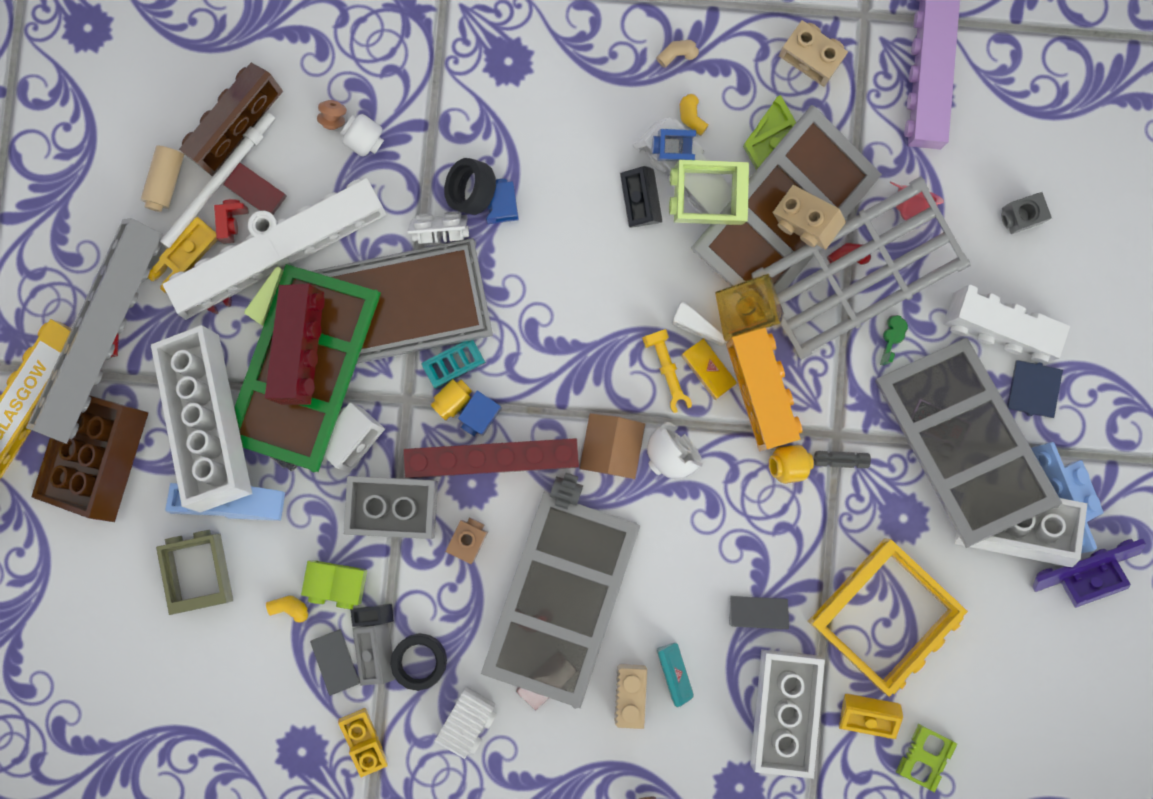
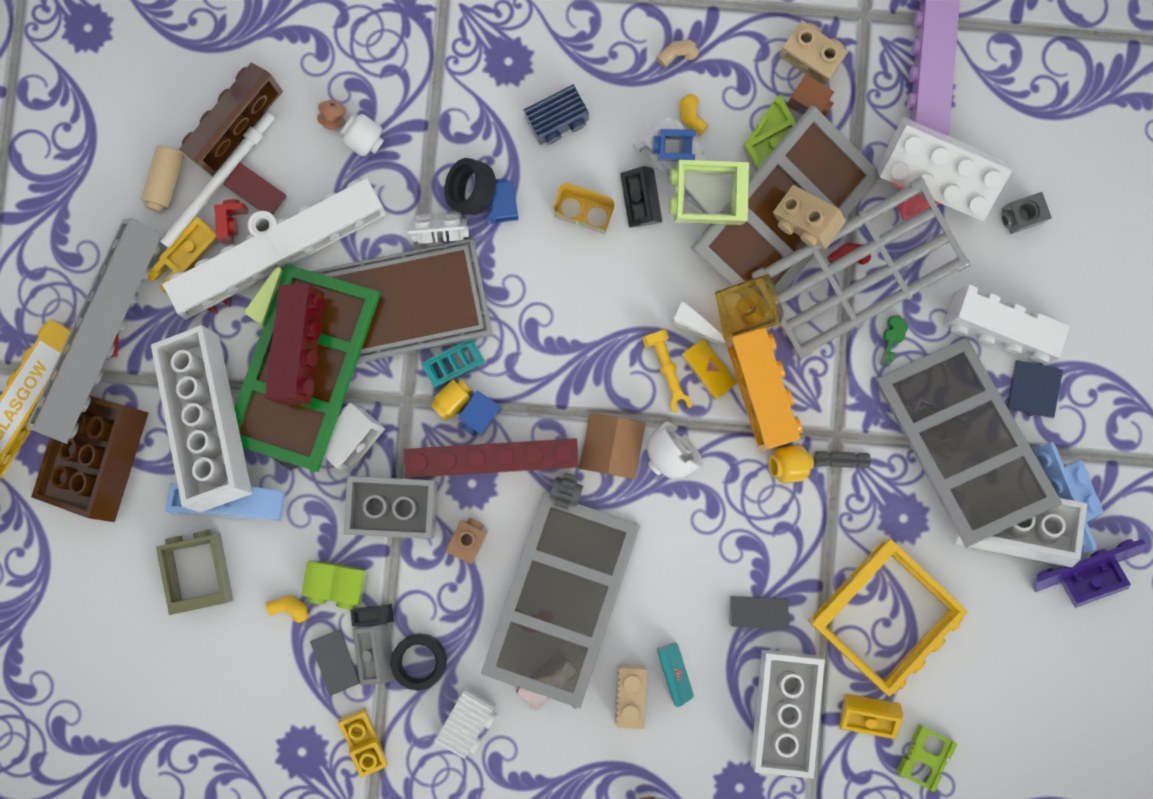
none -> dark blue brick [523,84,589,145]
none -> yellow piece [553,183,615,234]
none -> dark orange brick [787,74,835,117]
none -> white brick [877,117,1012,222]

